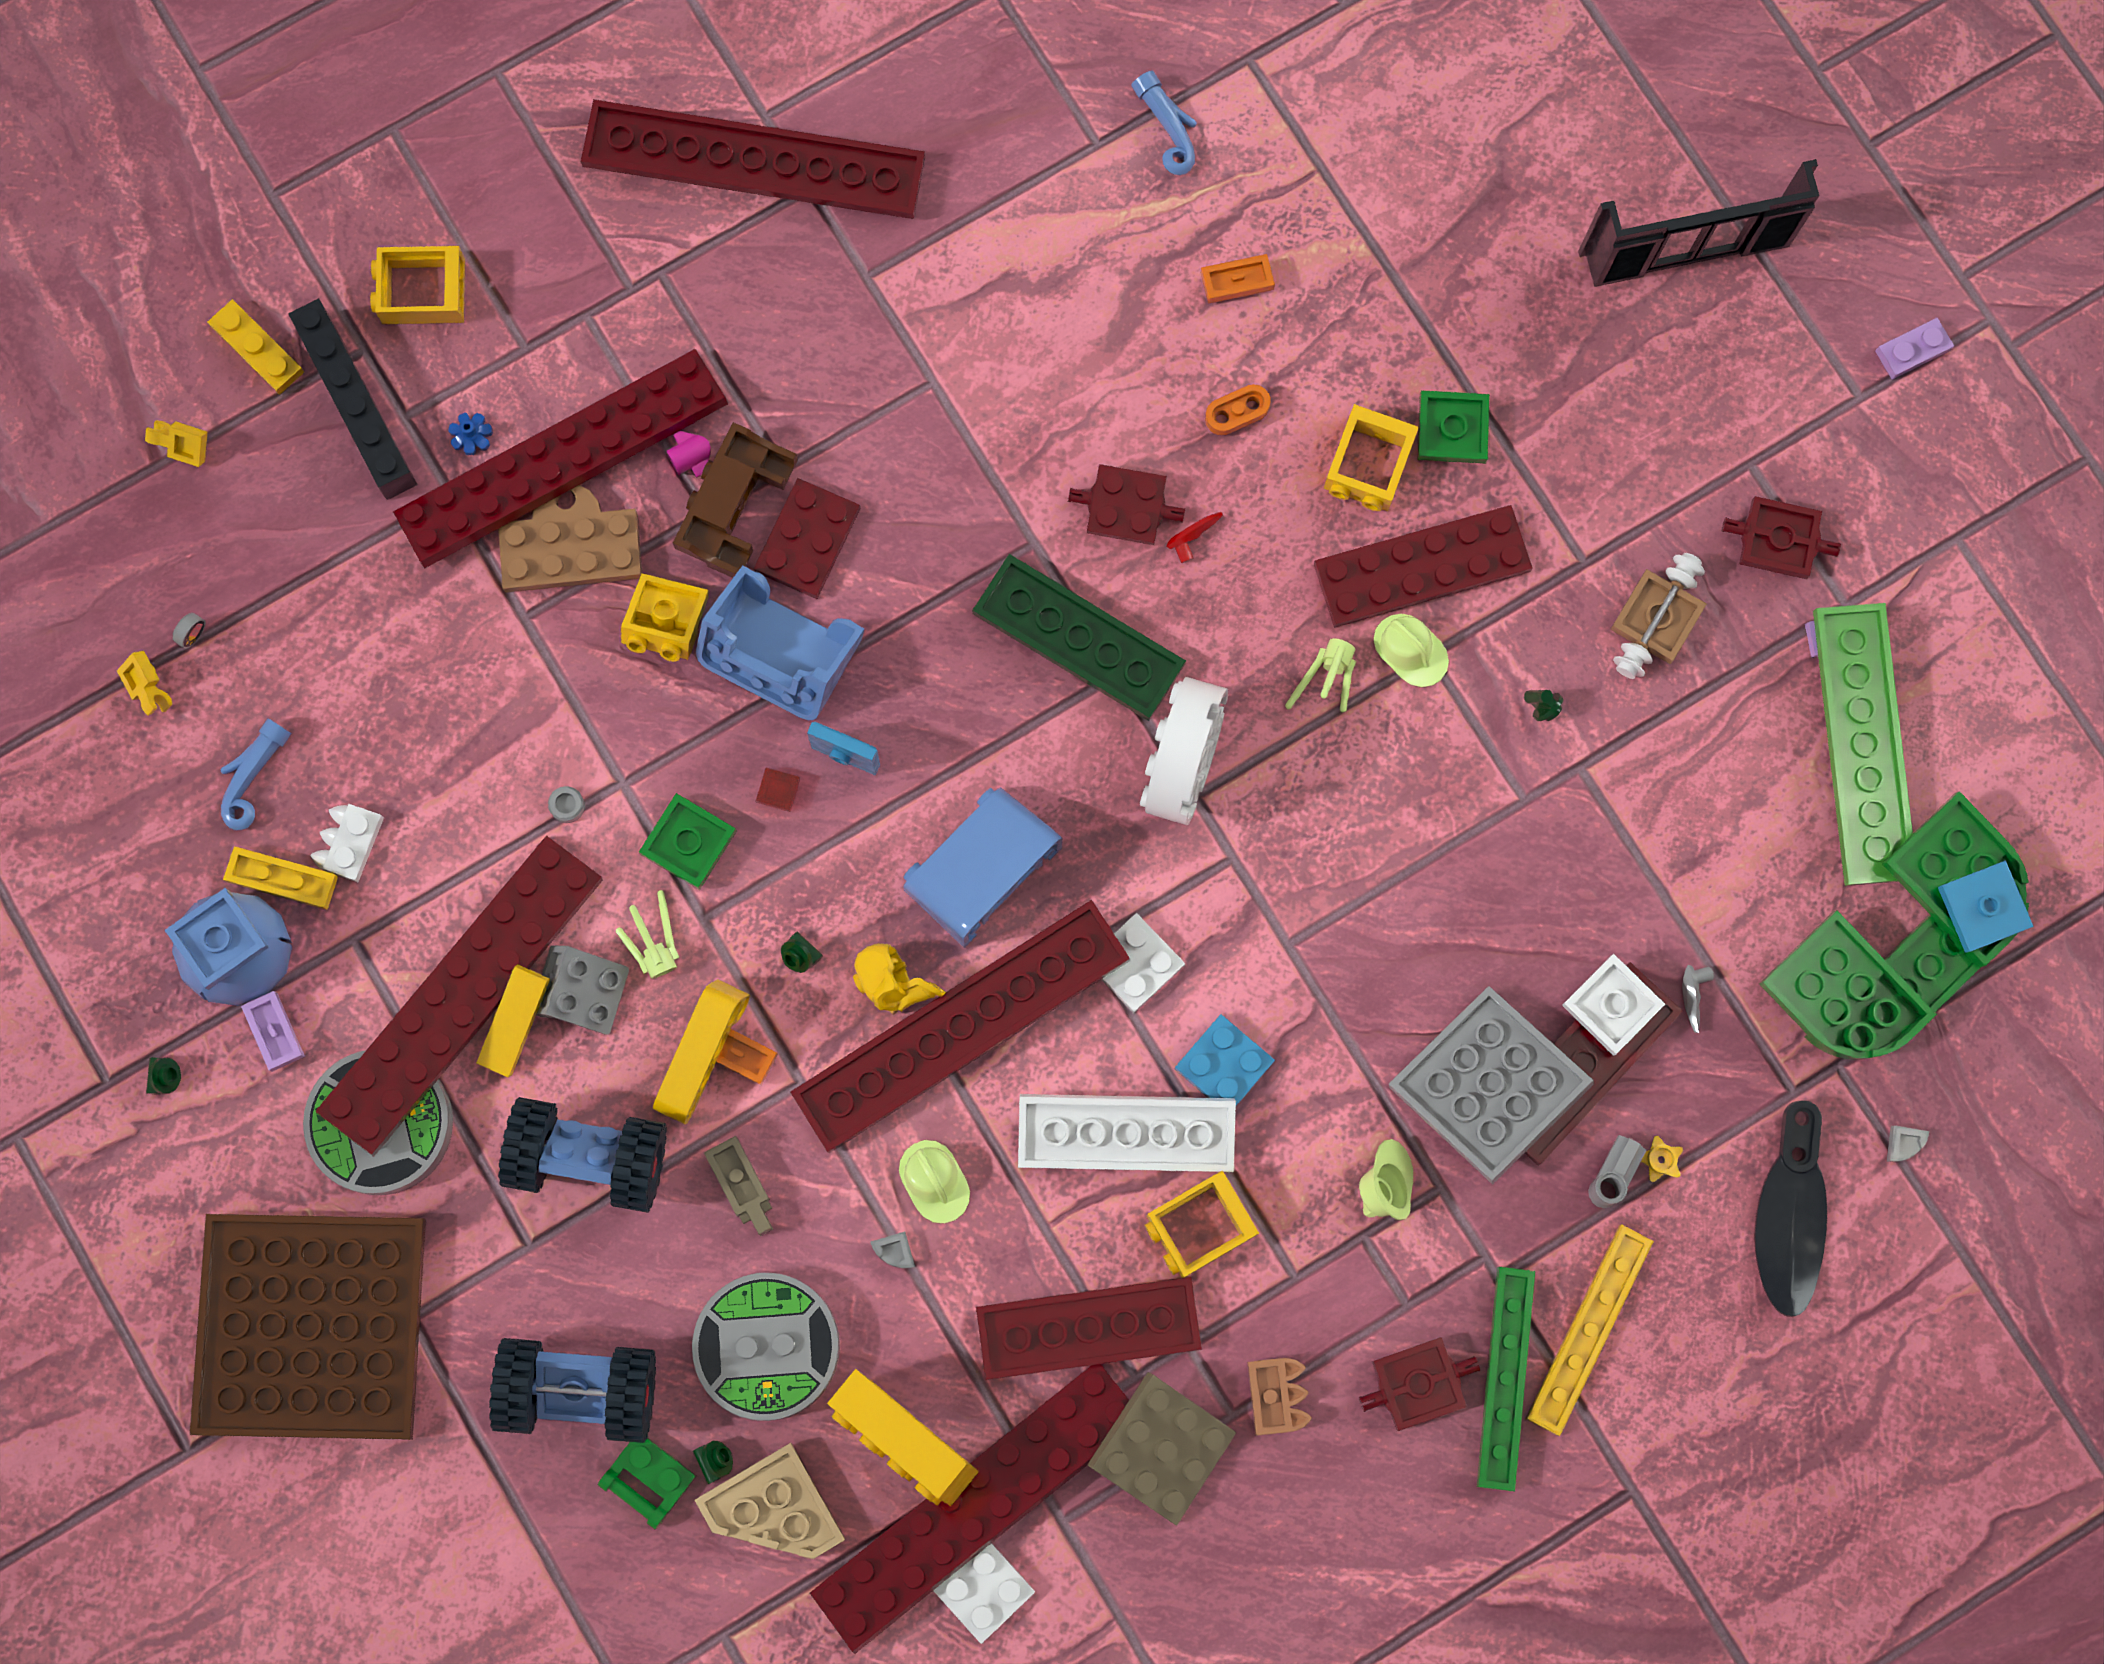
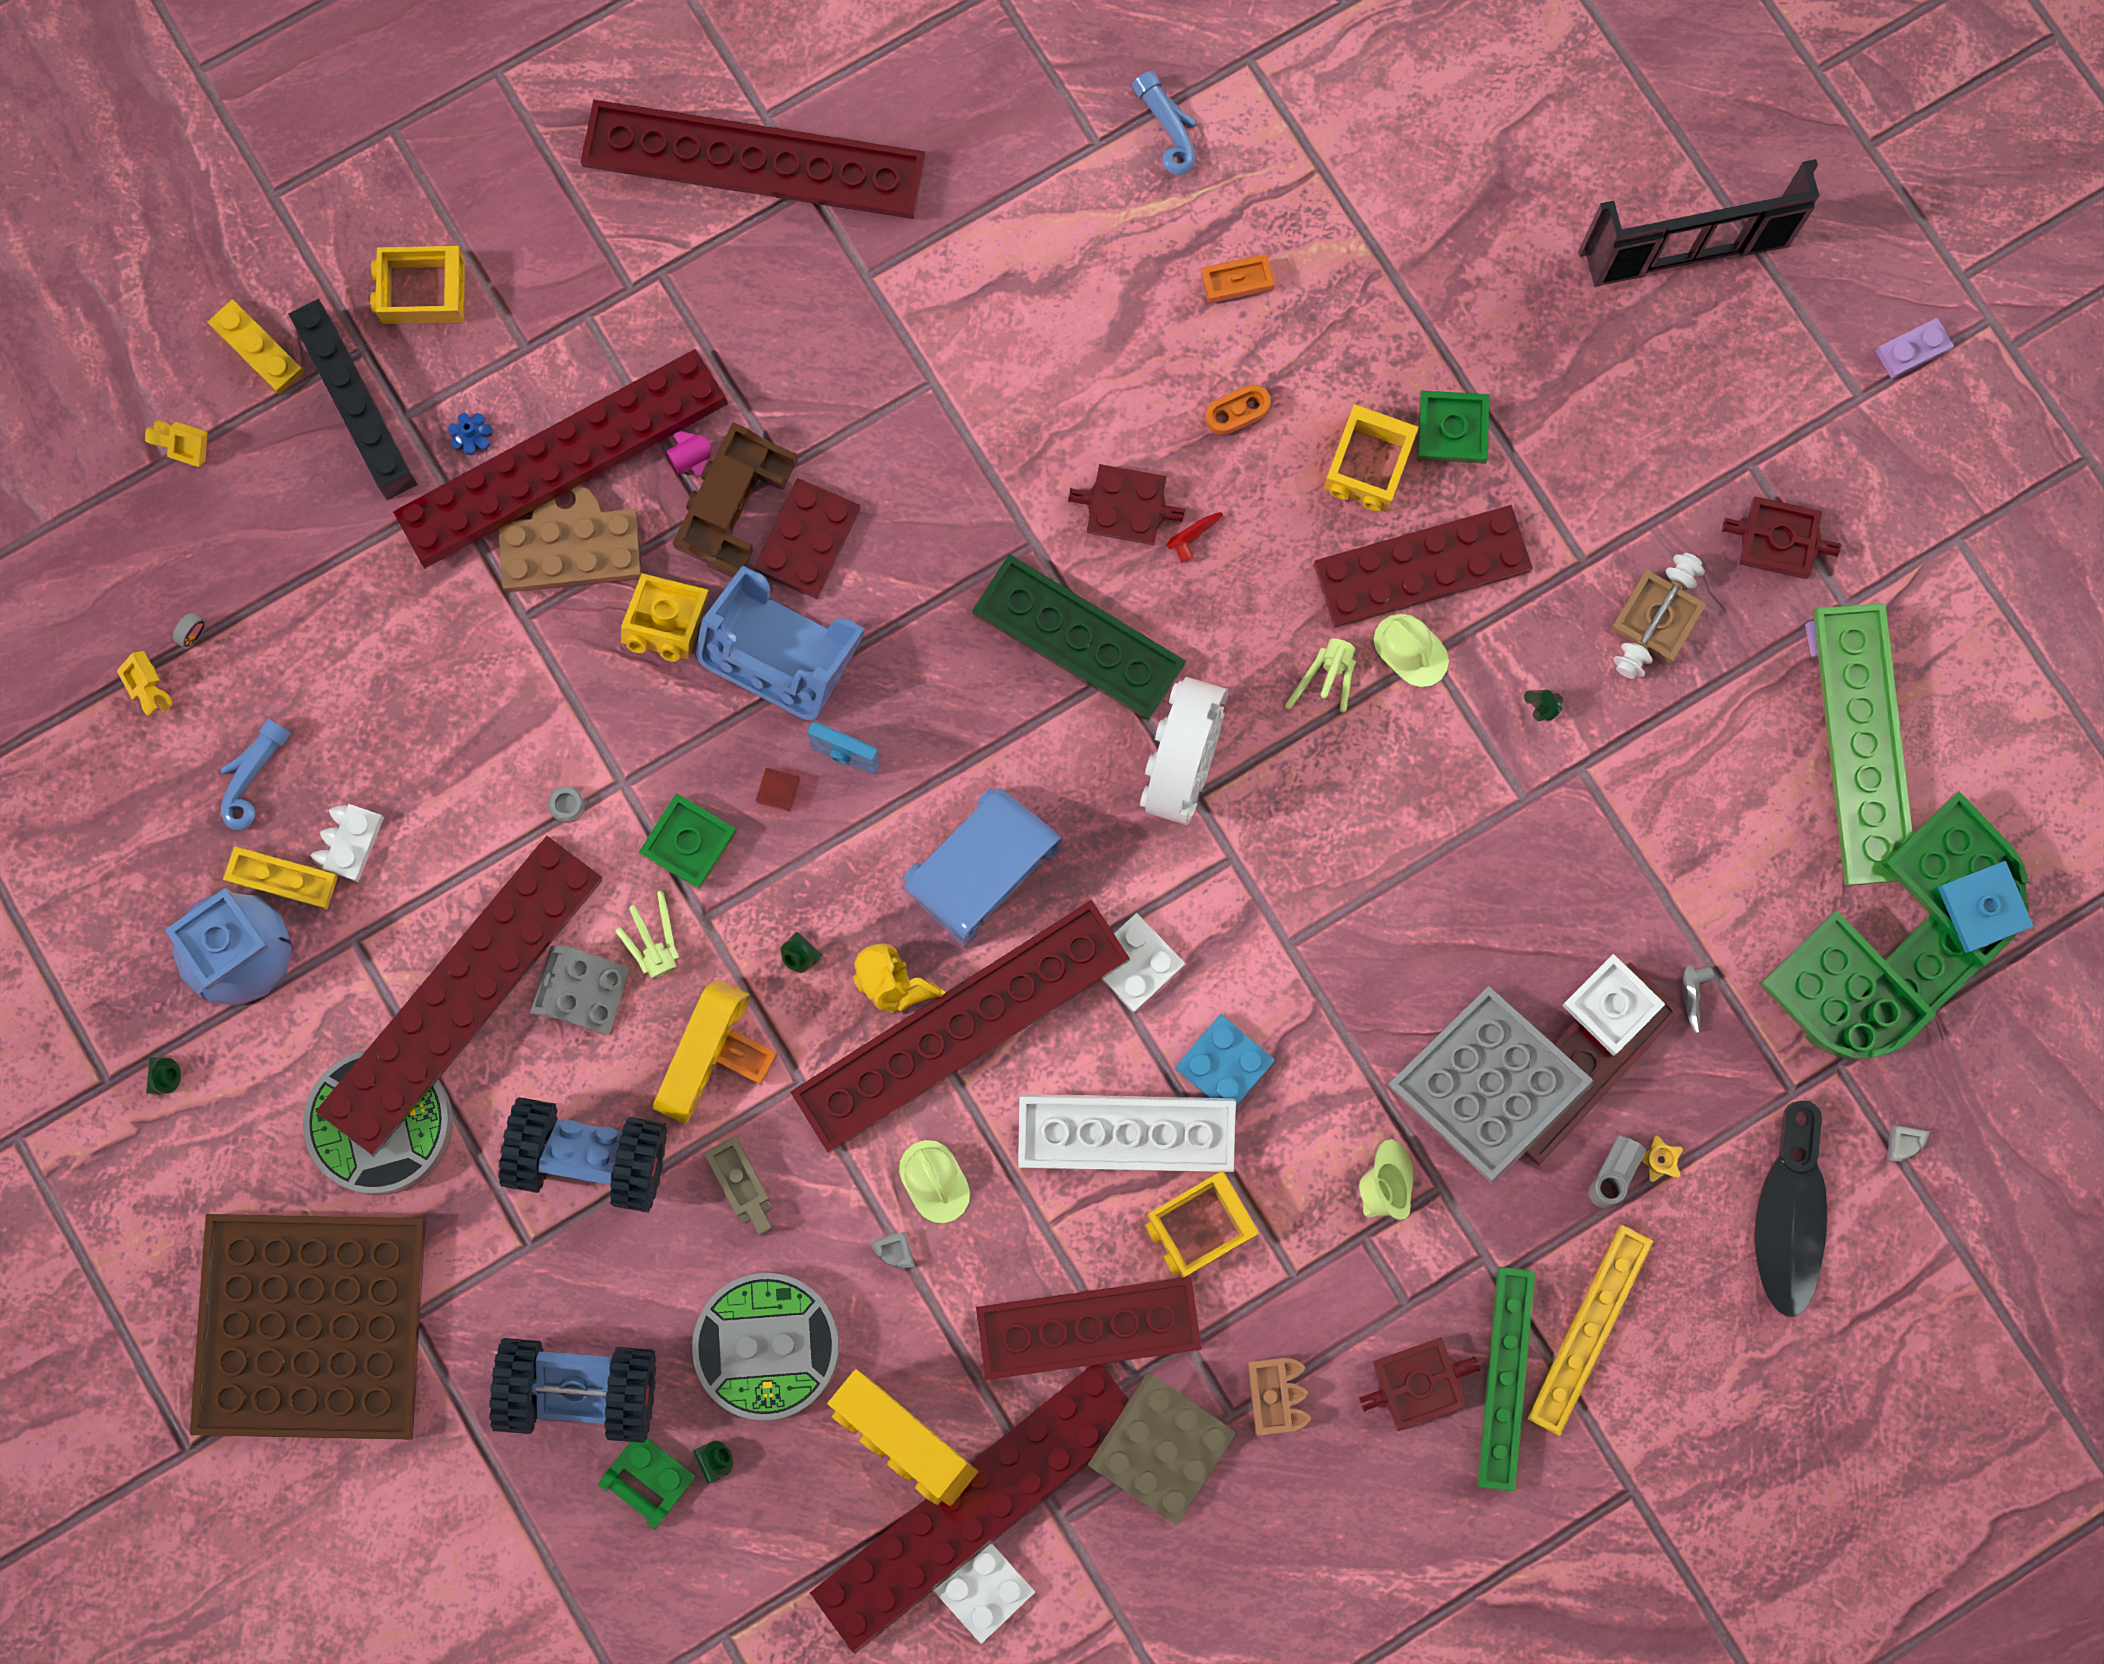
lavender plate [241,991,305,1072] -> none
yellow tile [476,965,550,1078] -> none
tan plate [695,1443,846,1559] -> none

